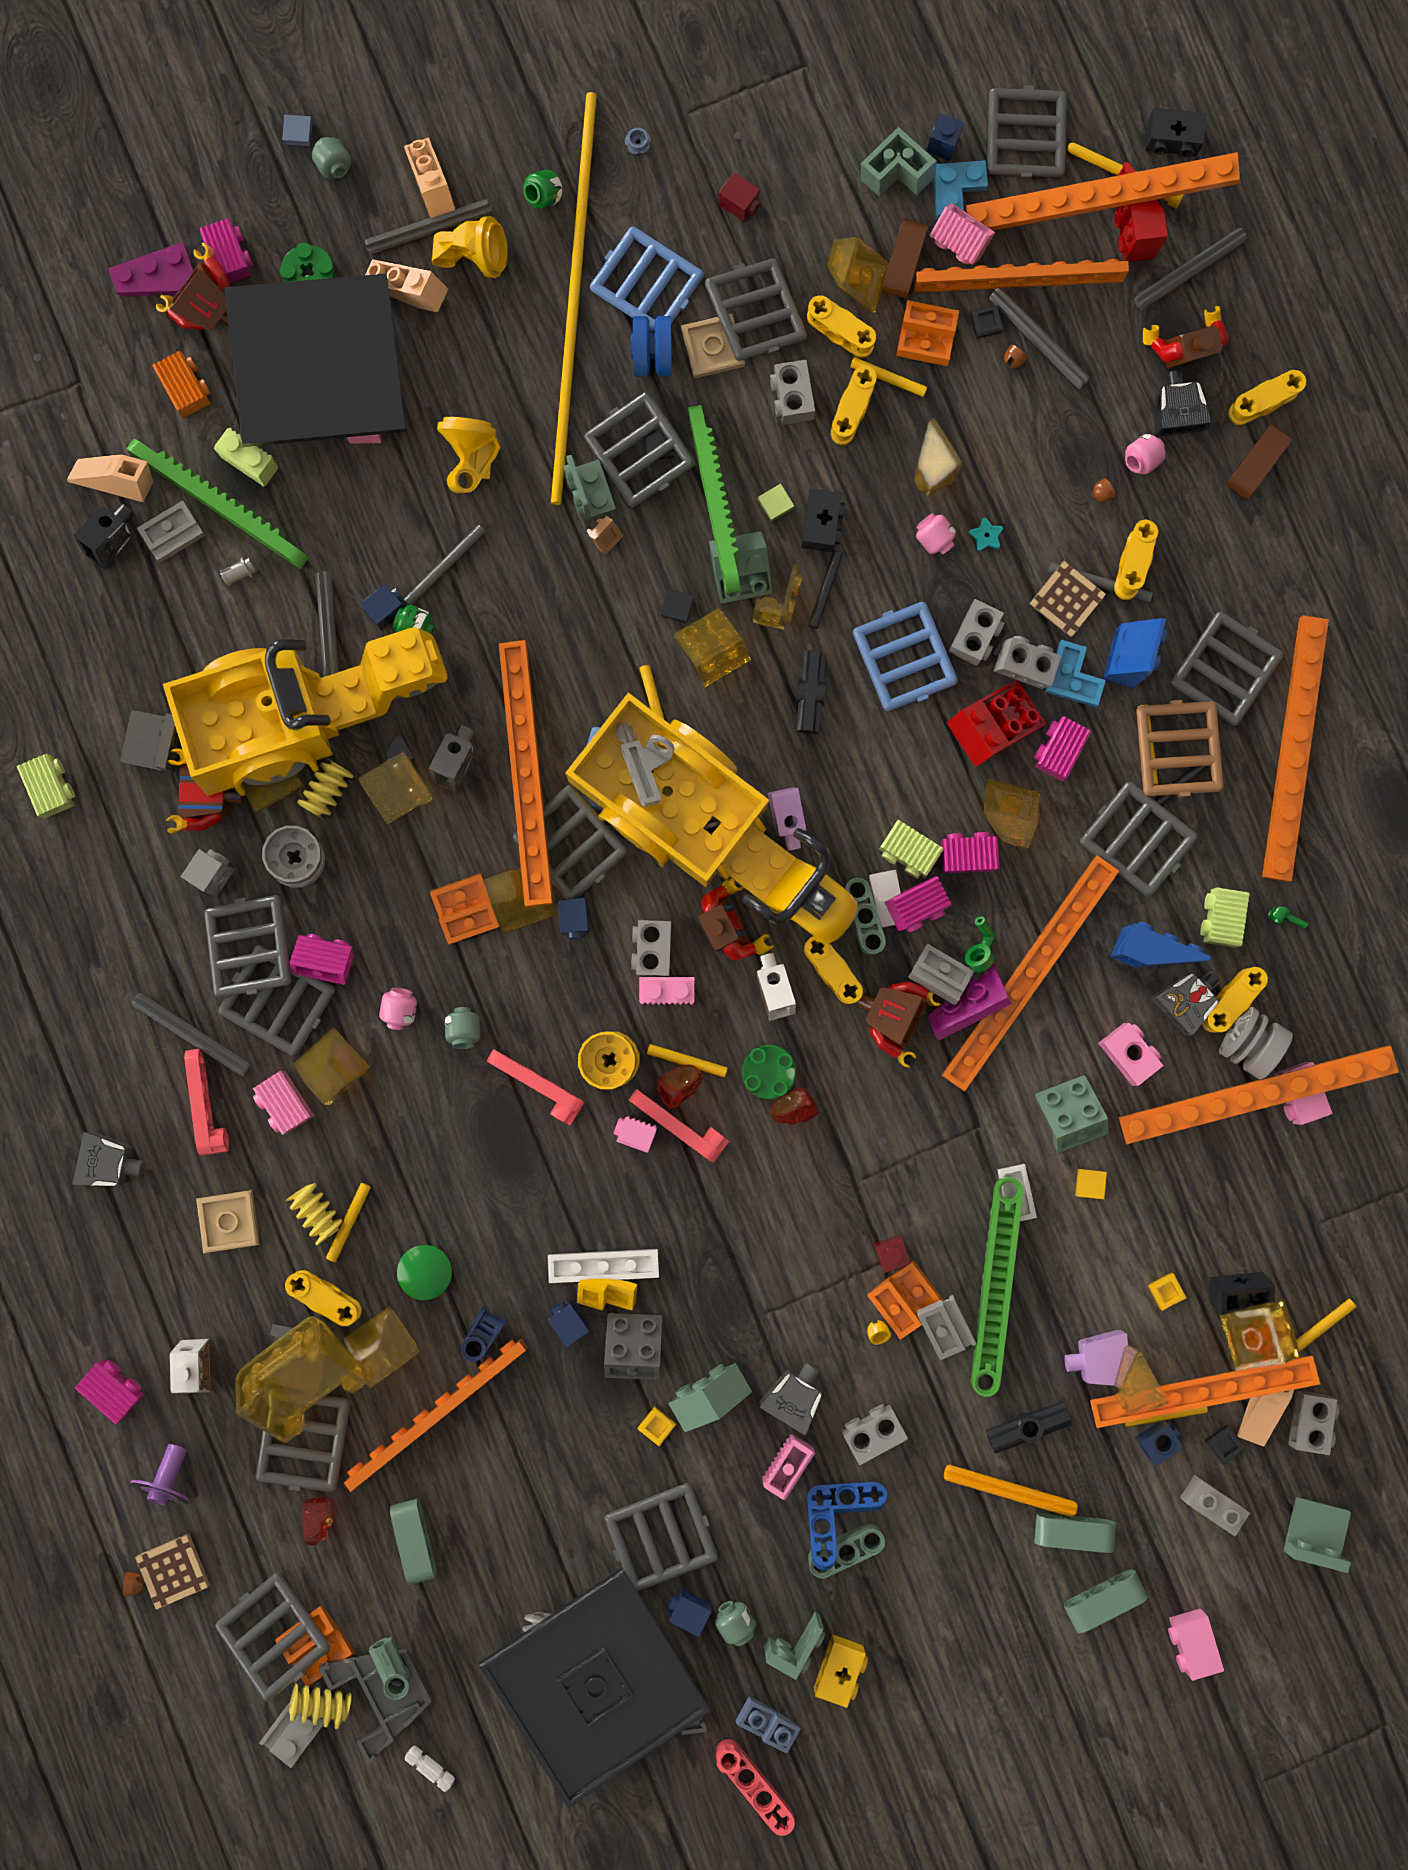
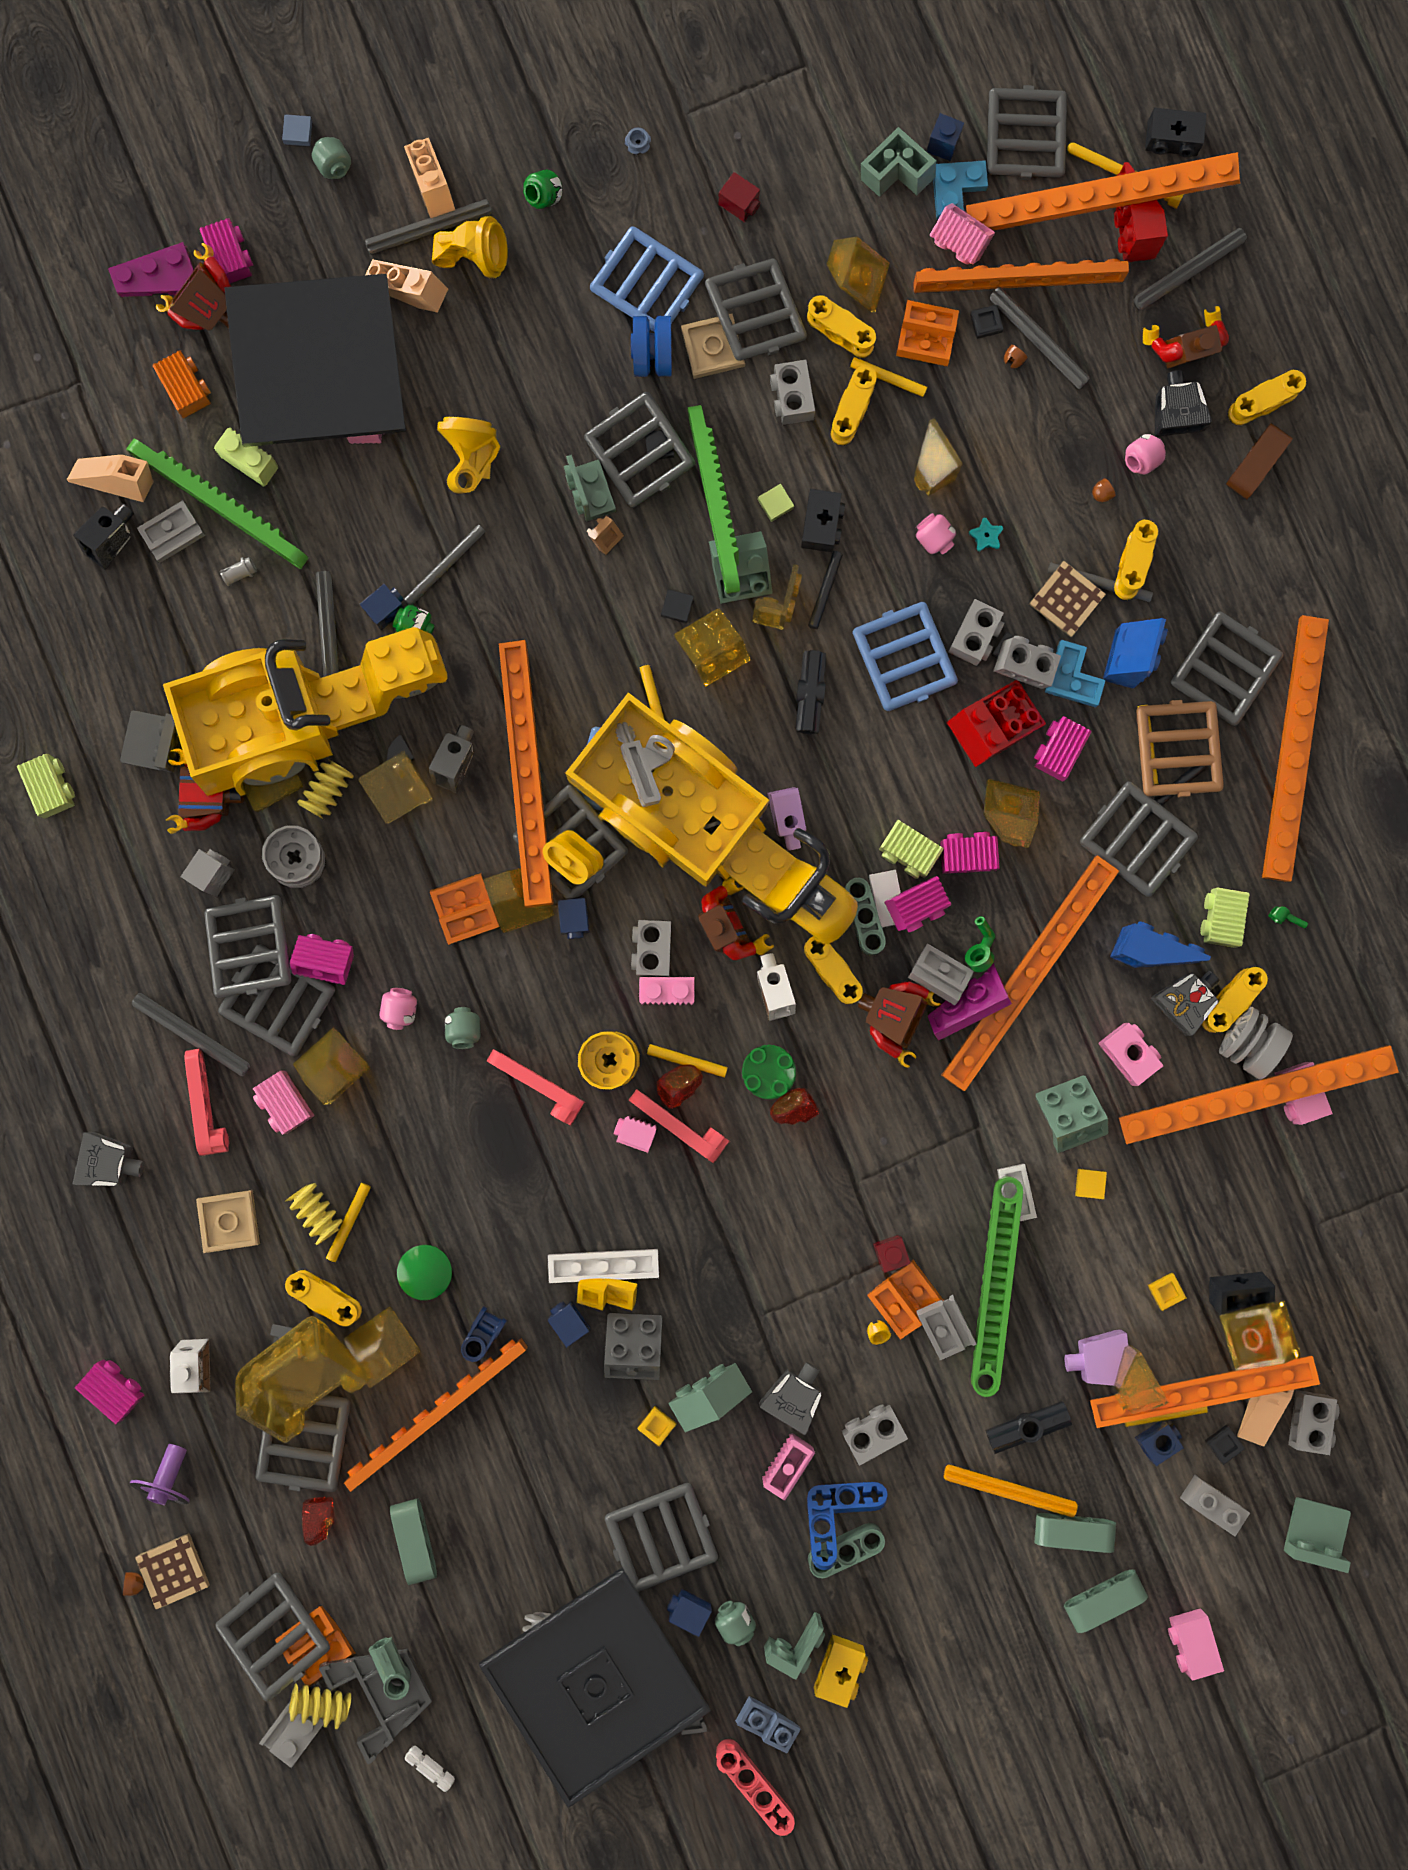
green plate [280,243,335,282] -> none
yellow piece [551,92,597,505] -> none
reddish brown beam [882,218,928,299] -> none
yellow bar [1286,1299,1356,1357] -> none
none -> yellow brick [543,830,603,884]

